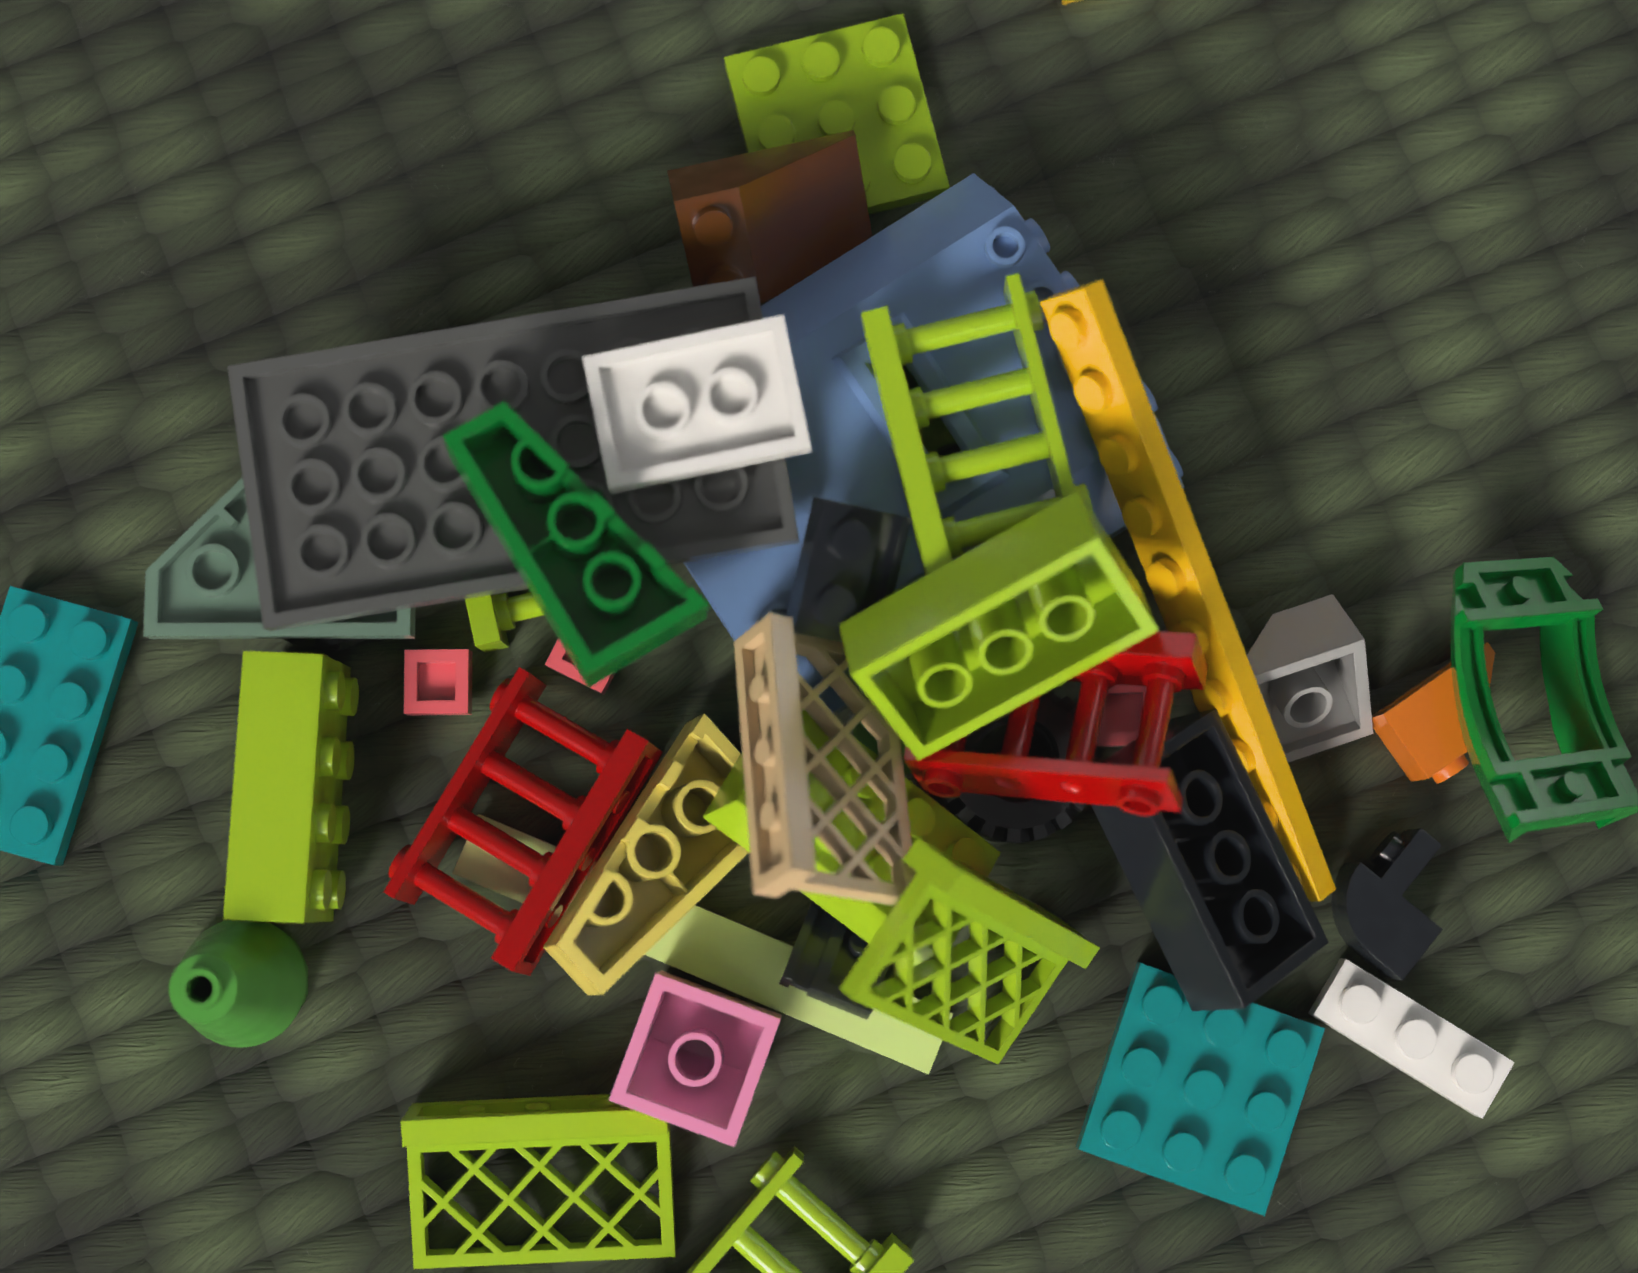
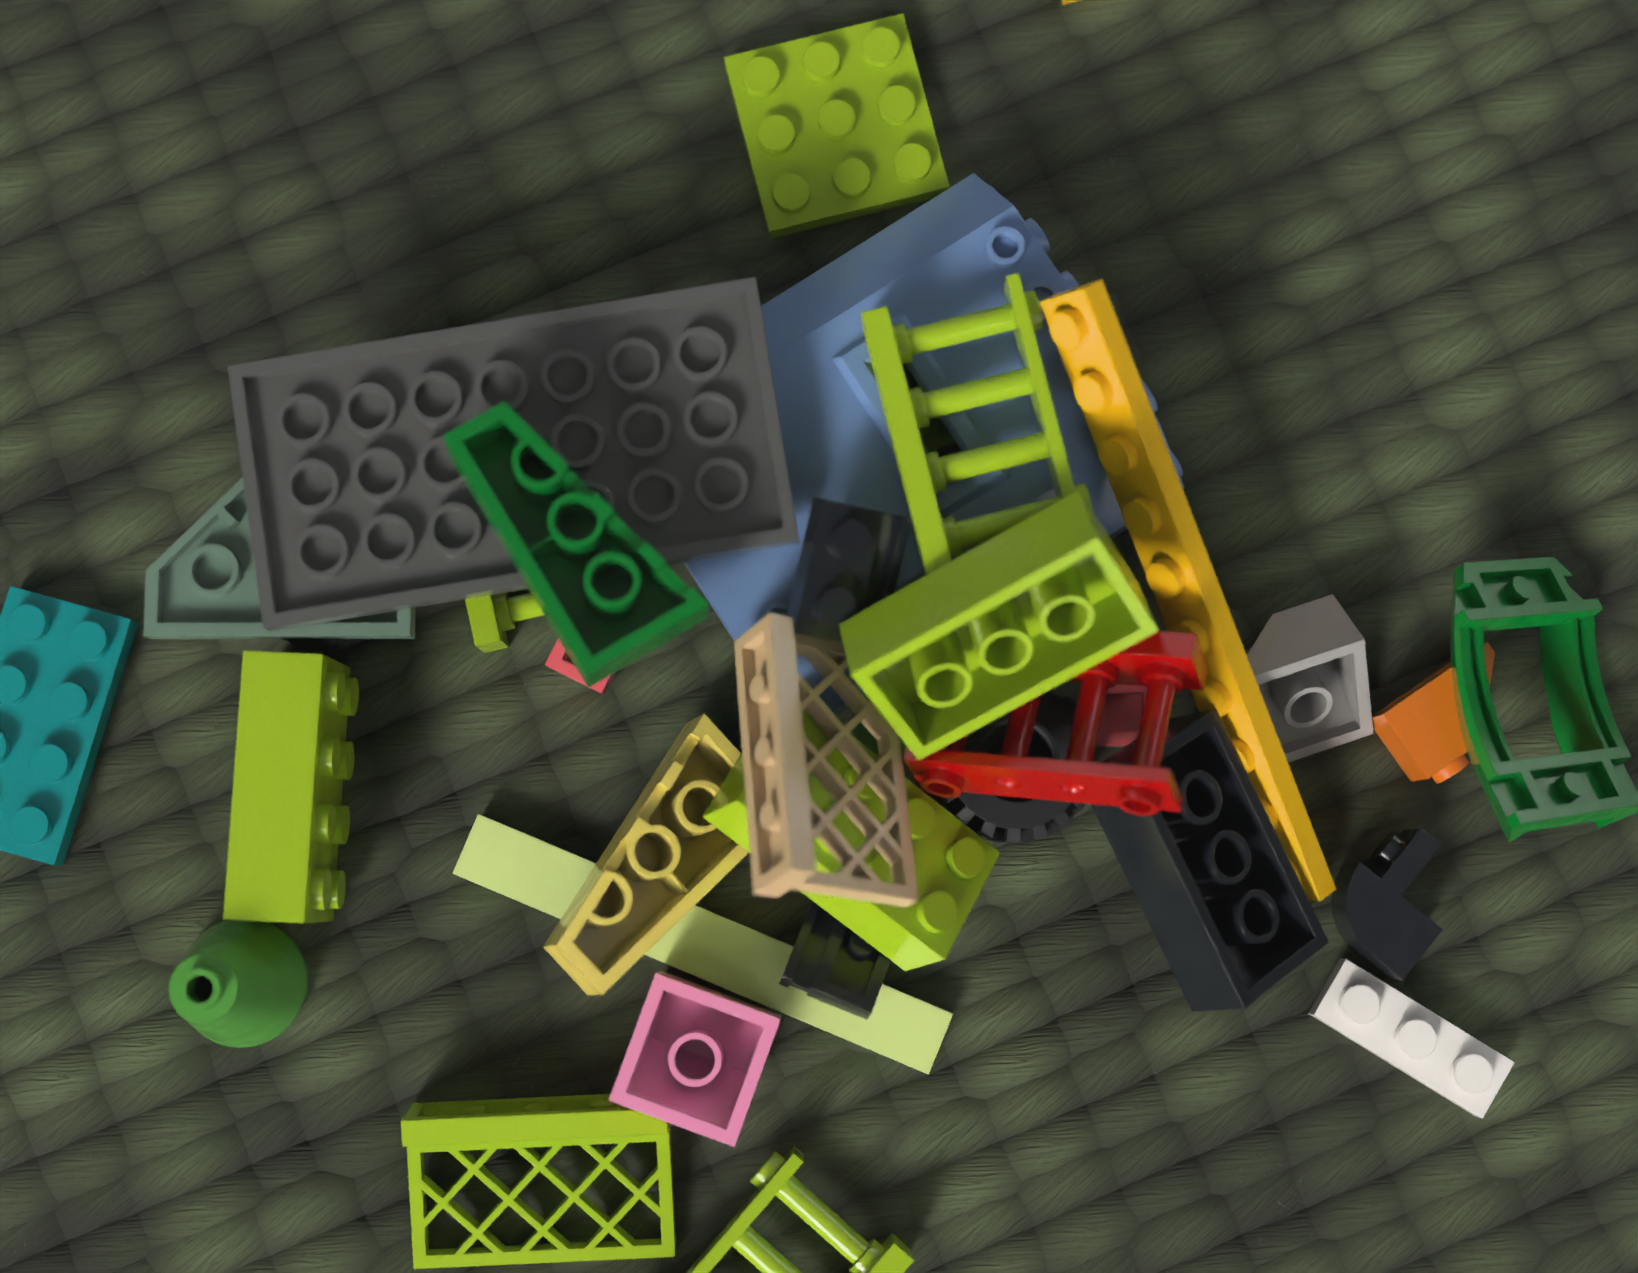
red fence [383,667,663,976] -> none
coral plate [404,649,472,716] -> none
white plate [582,315,812,494] -> none
reddish brown slope [667,130,872,304] -> none
lime fence [839,837,1100,1064] -> none
teal plate [1076,962,1325,1216] -> none

